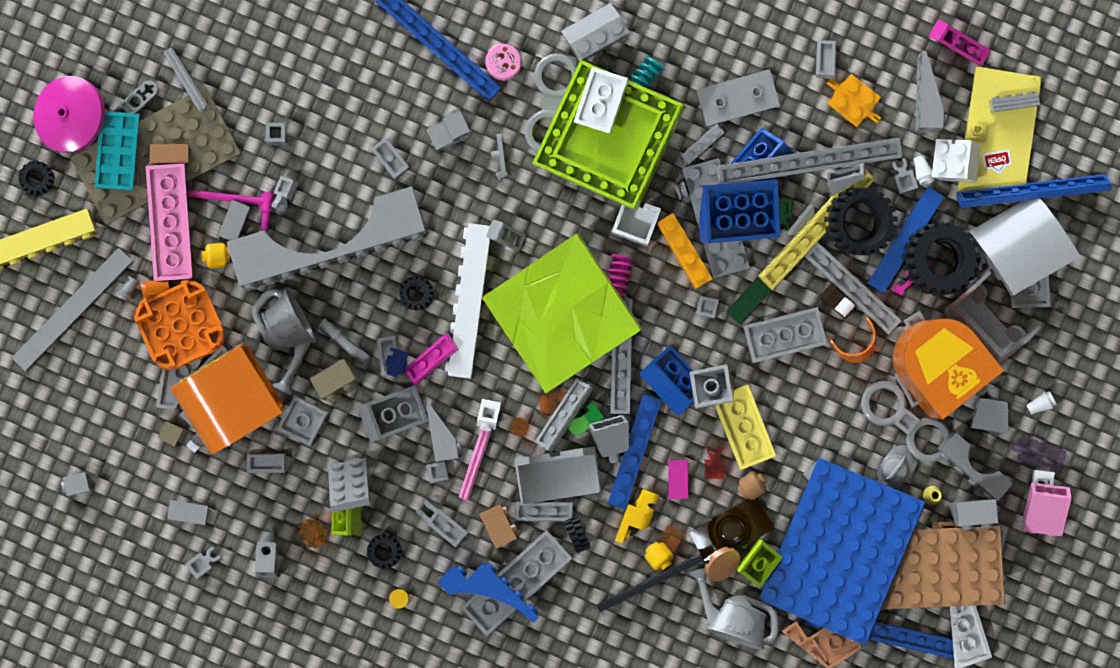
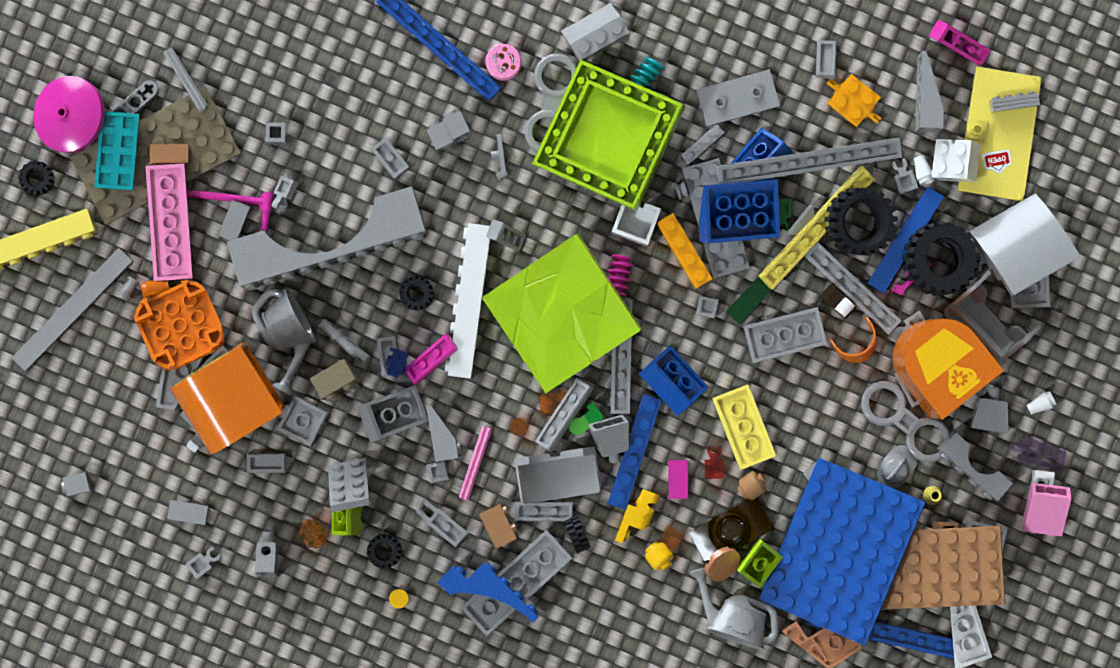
dark tan tile [158,421,184,447] -> none
yellow head [201,243,230,268] -> none
white brick [477,399,501,431] -> none
white plate [574,67,629,134] -> none
black tile [597,554,704,612] -> none
light grey slope [690,364,734,409] -> none
light grey slope [827,163,865,194] -> none
light grey slope [949,499,998,530] -> none
blue tile [956,174,1112,208] -> none

